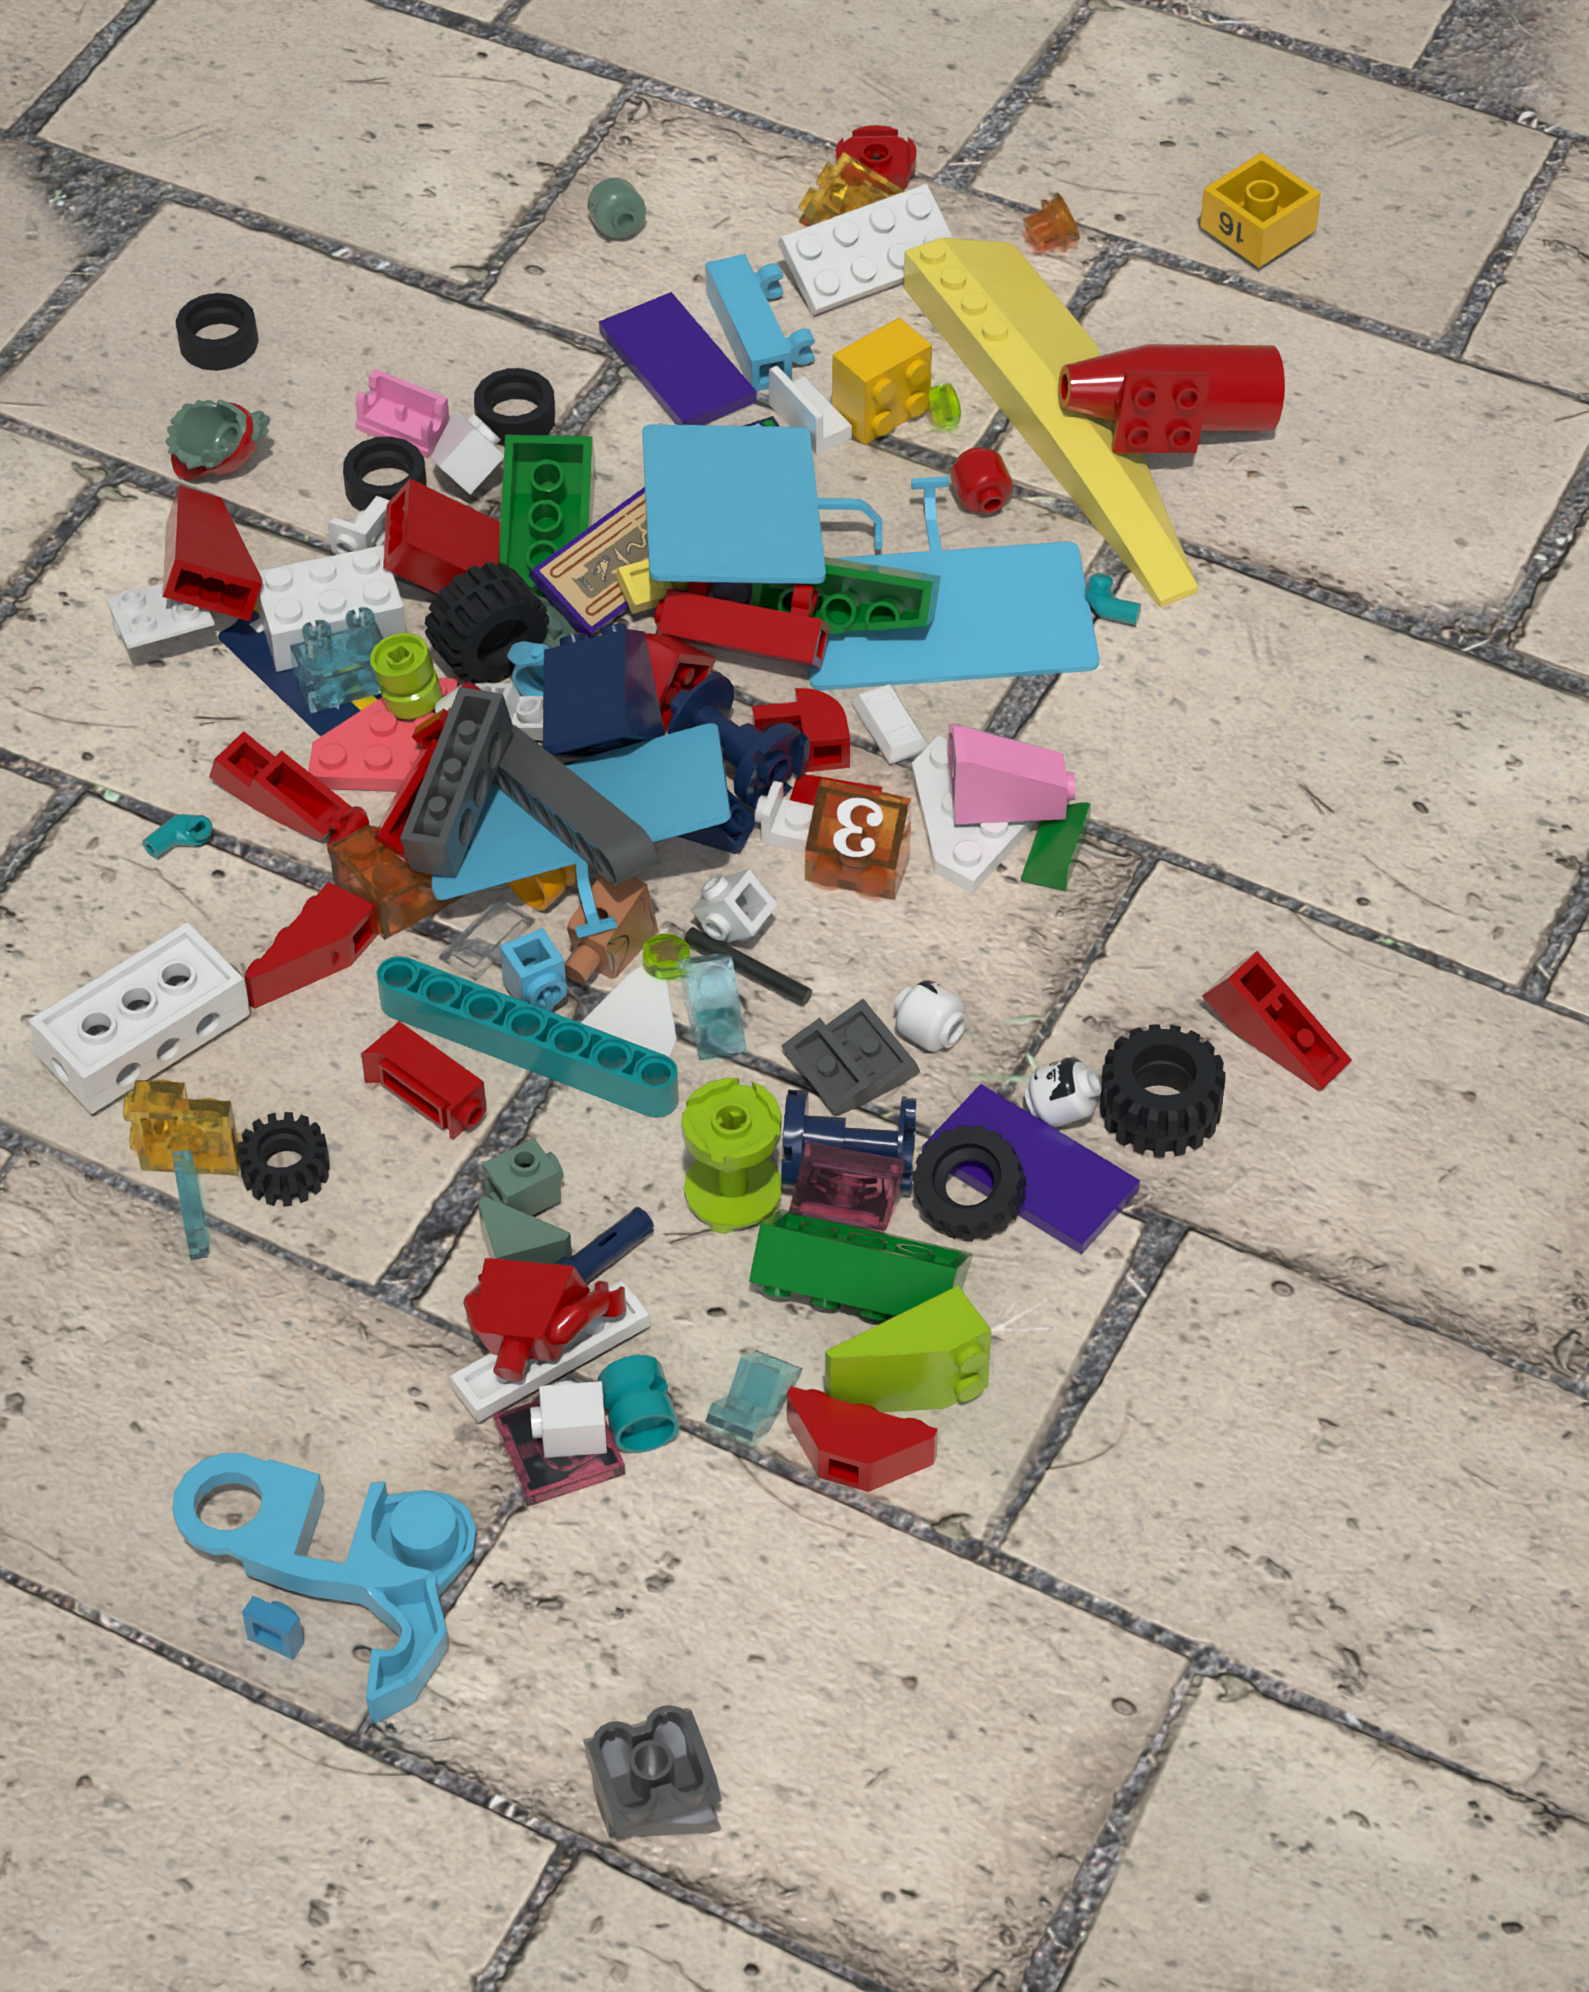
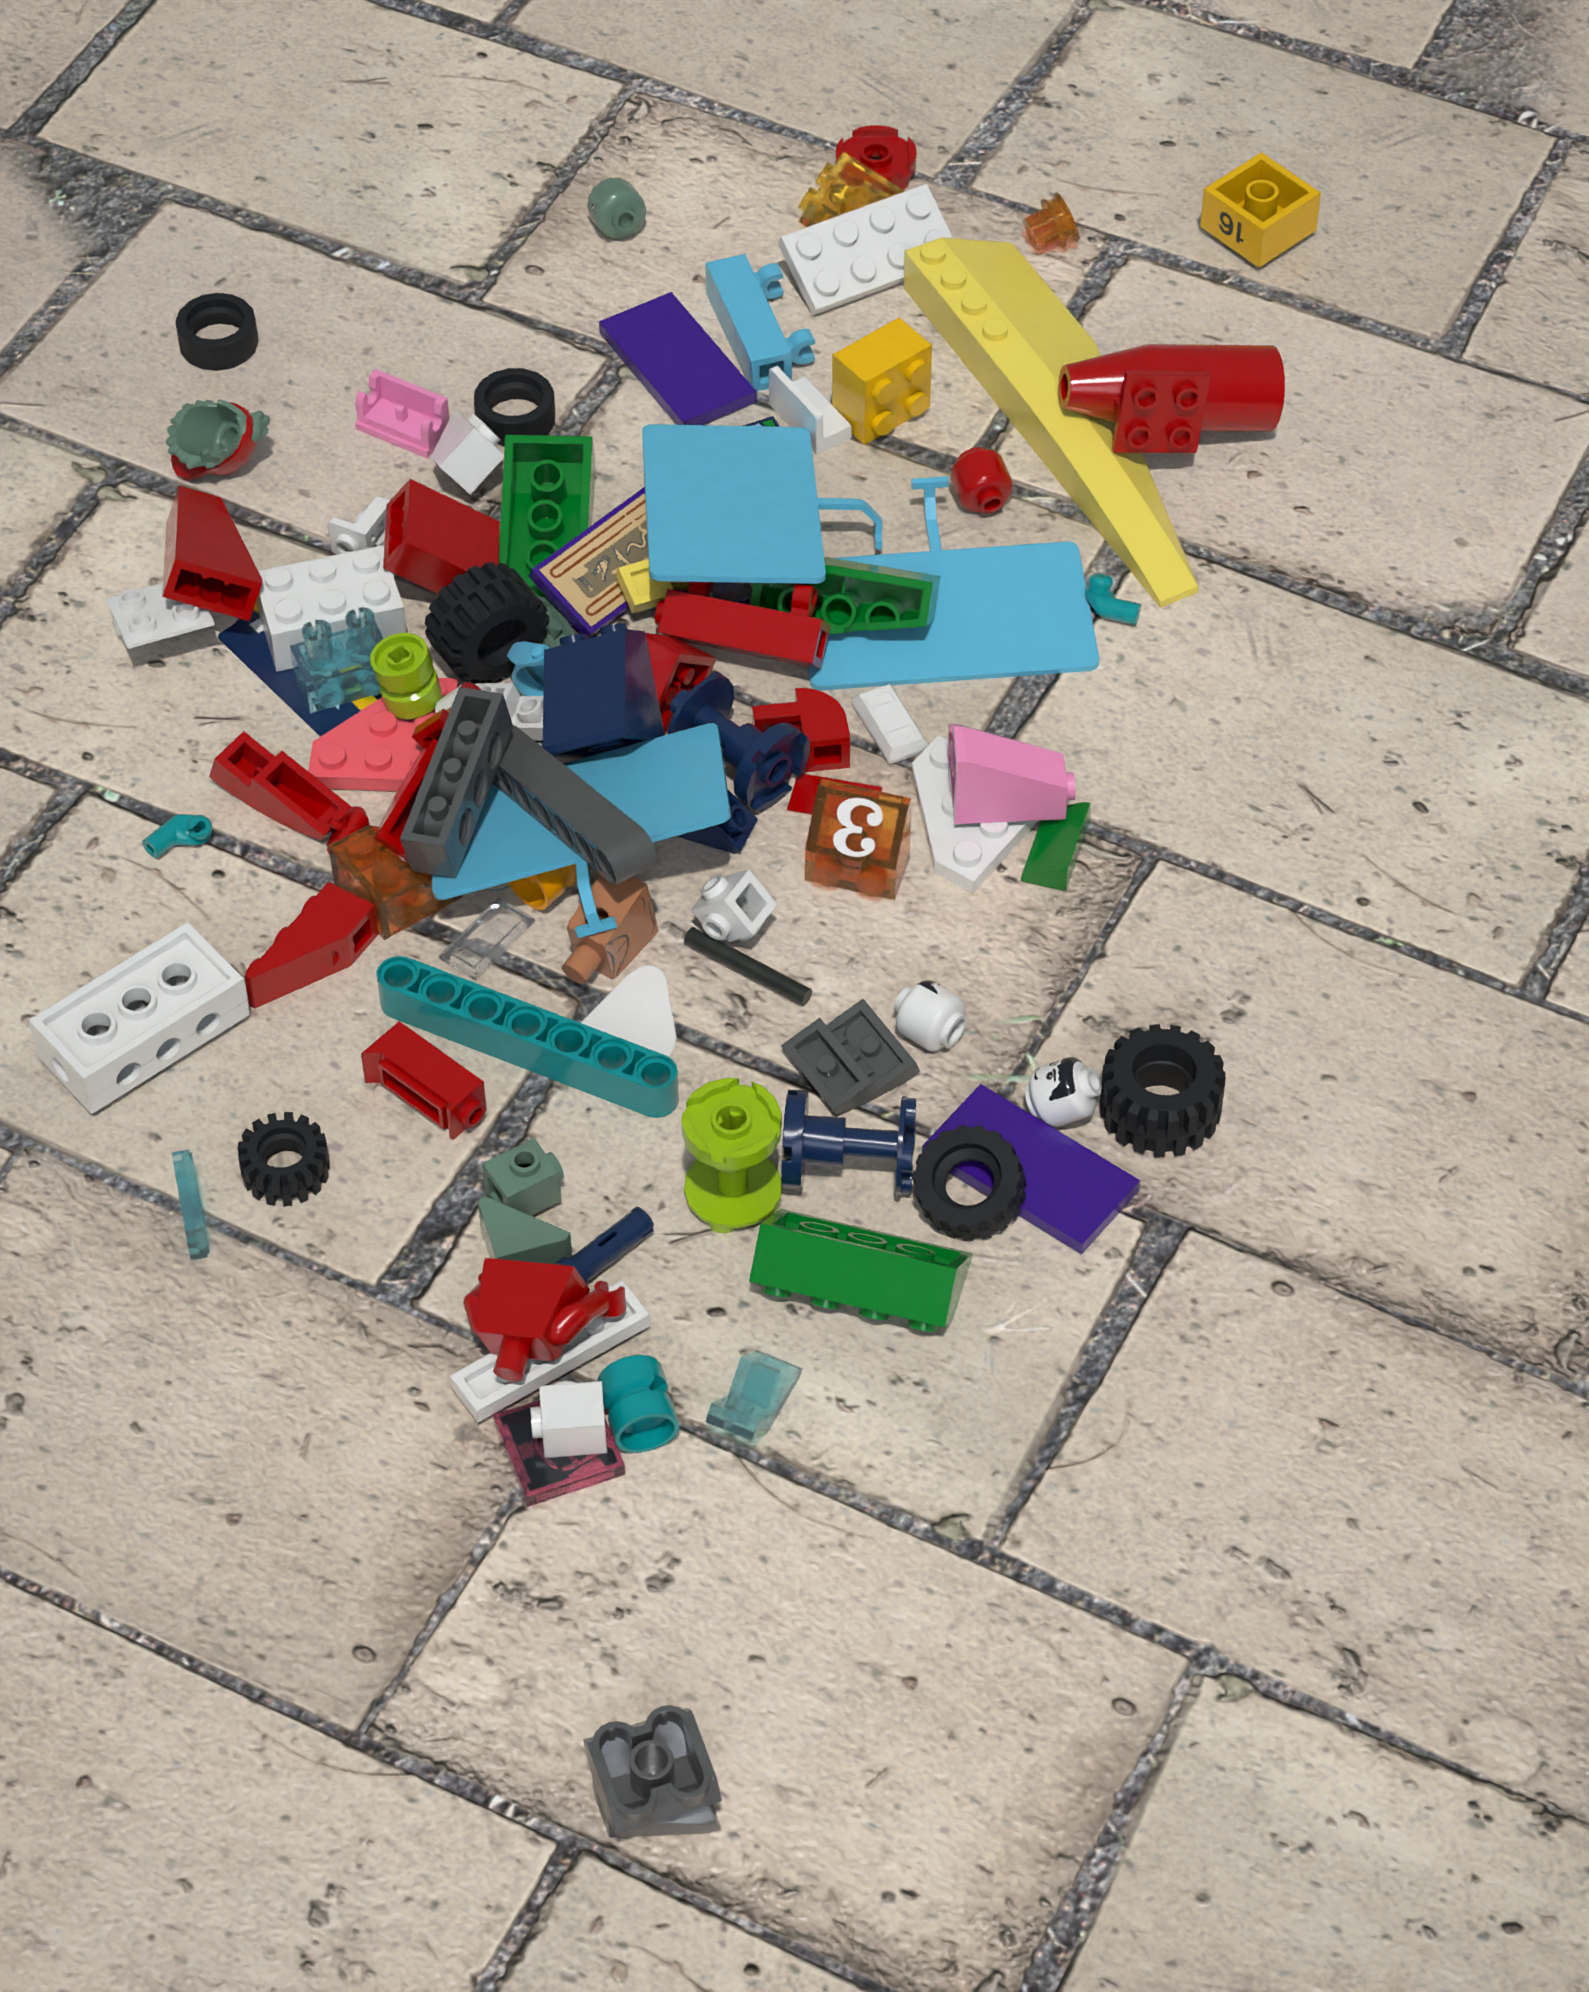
clear yellow plate [123,1079,240,1176] -> none
medium azure animal [172,1453,476,1723] -> none
dark azure plate [242,1596,304,1660] -> none
black tyre [343,436,427,511] -> none
medium azure brick [500,928,568,1011] -> none
clear neon green tile [642,934,690,979] -> none
clear light blue slope [678,952,747,1060] -> none
white bracket [755,781,828,855] -> none
red slope [787,1386,938,1492] -> none
clear pink tile [789,1142,905,1231] -> none
lime slope [825,1285,991,1412] -> none
clear neon green tile [928,383,961,428] -> none
red slope [1202,951,1352,1091] -> none

